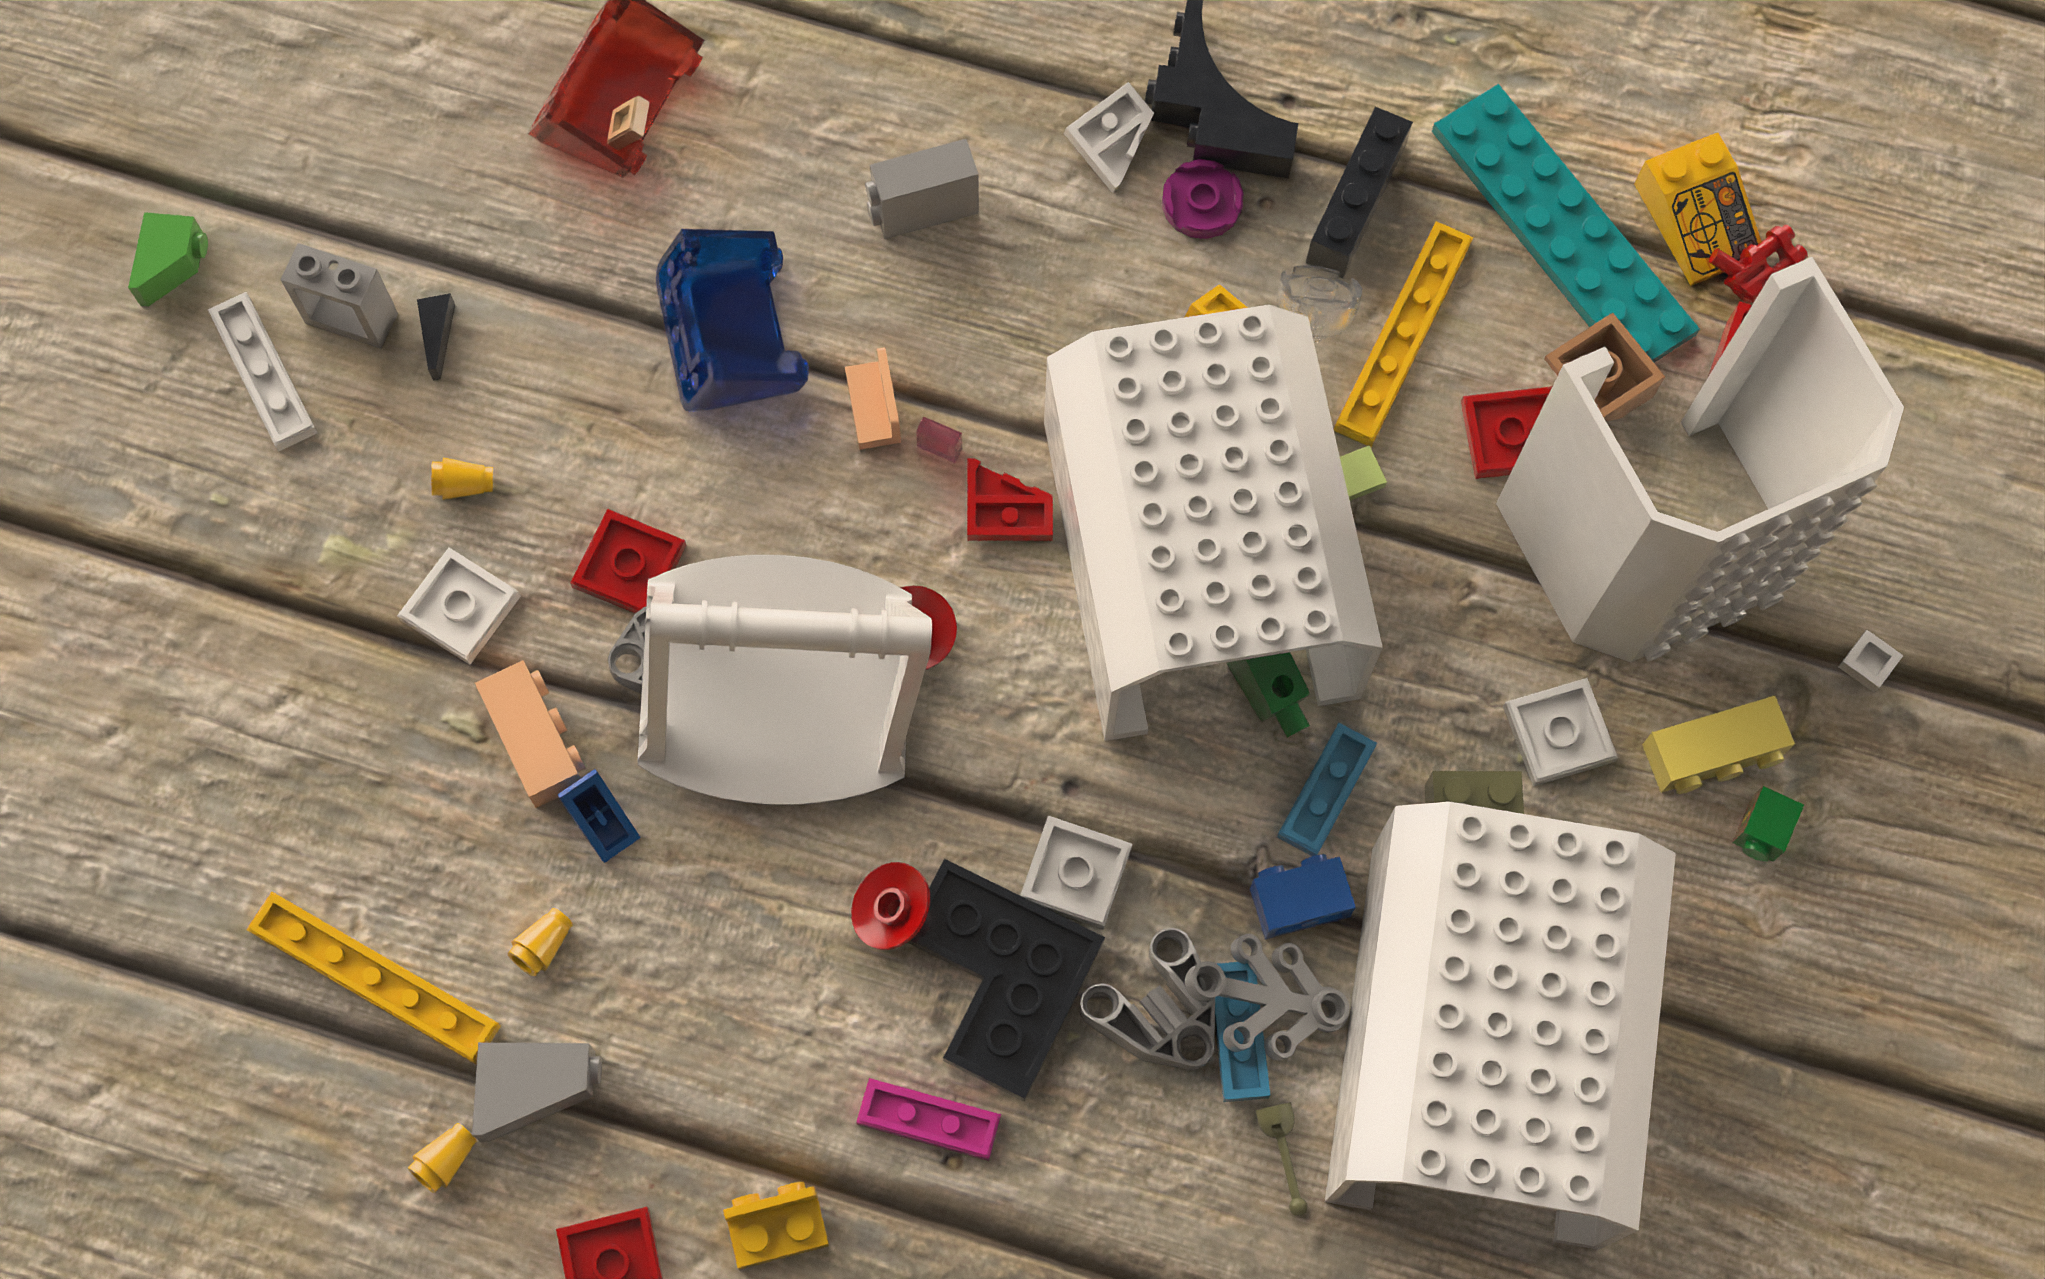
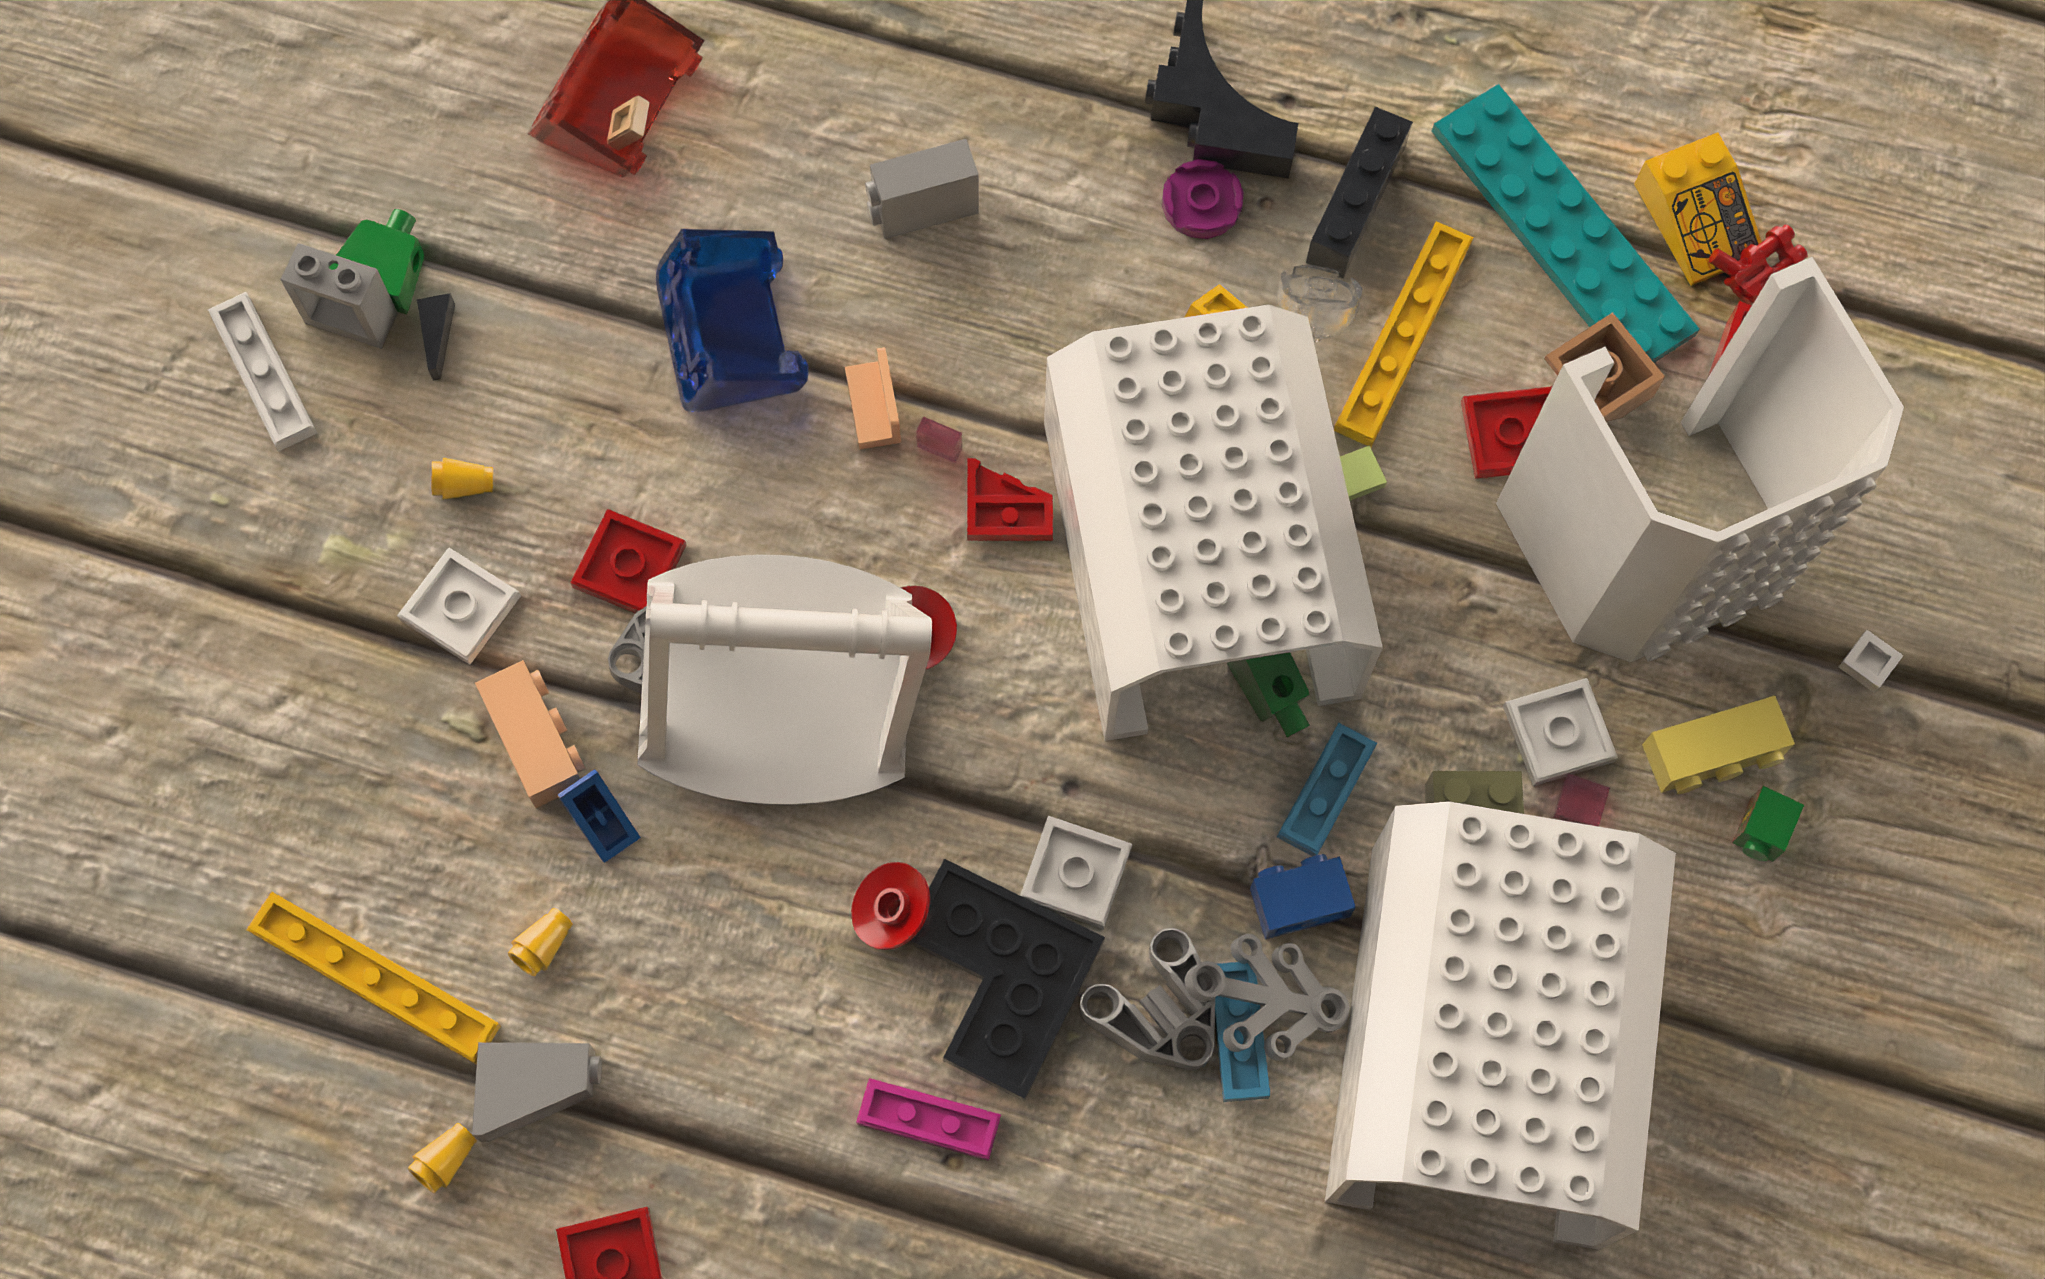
bright green slope [128,212,208,307] -> none
yellow bracket [723,1182,829,1270] -> none
white wing [1064,82,1154,193] -> none
olive hinge [1256,1102,1308,1216] -> none
none -> green torso [329,209,424,315]
none -> clear pink tile [1553,773,1610,827]

